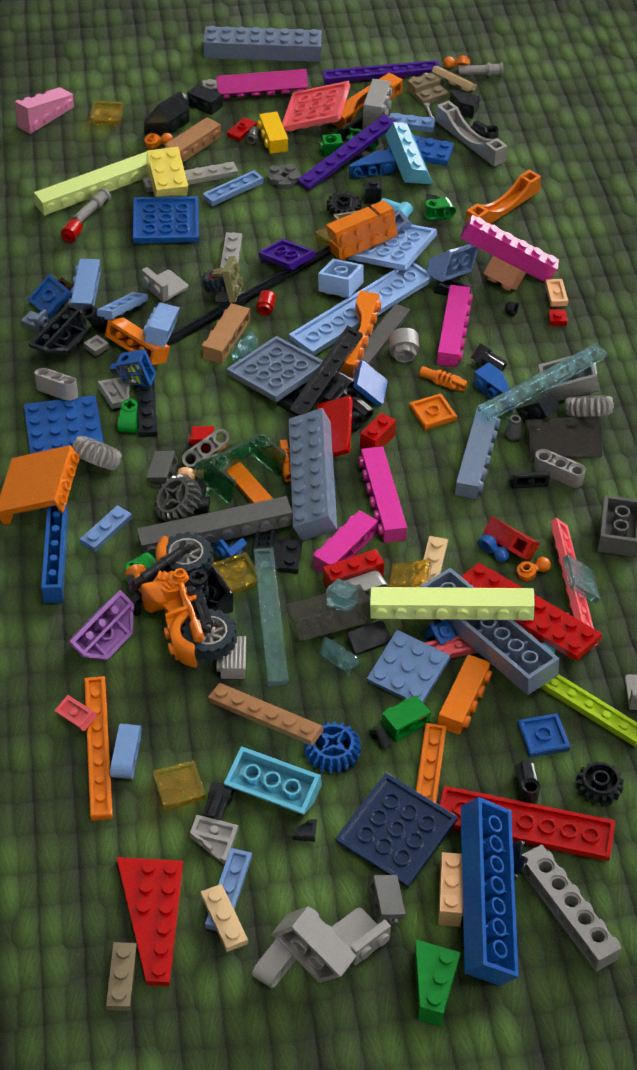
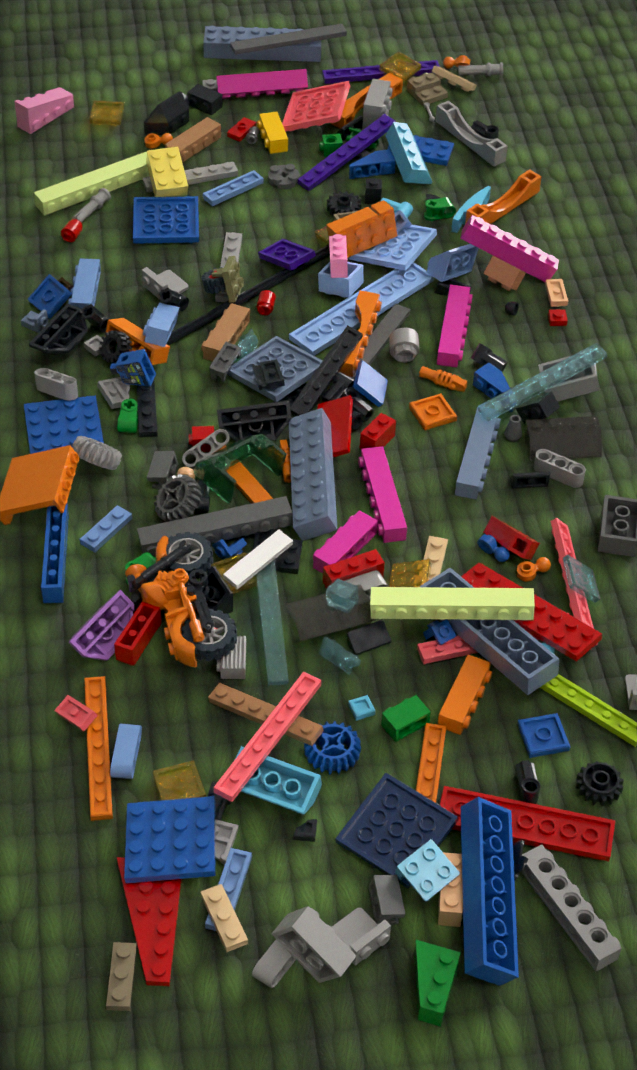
medium blue plate [97,292,148,320] -> none
medium blue plate [367,630,450,703] -> none
black tile [368,727,391,749] -> none
medium blue plate [390,113,435,132] -> none
black slope [450,89,480,118] -> none
light grey gear [565,395,614,417] -> none
none -> black tyre [99,331,132,363]
none -> red brick [114,601,162,666]
none -> blue plate [124,796,215,883]
none -> black piece [159,288,189,311]
none -> dark grey hinge [209,342,242,382]
none -> coral plate [214,672,322,802]
none -> black wedge [217,400,292,445]
none -> white tile [223,530,293,589]
none -> dark grey tile [230,24,347,55]
none -> black plate [252,359,285,391]
none -> bright pink brick [329,234,348,278]
none -> medium azure tile [348,695,376,721]
none -> clear yellow plate [379,51,421,82]
none -> medium azure bracket [395,839,460,901]
none -> medium azure slope [451,186,491,233]

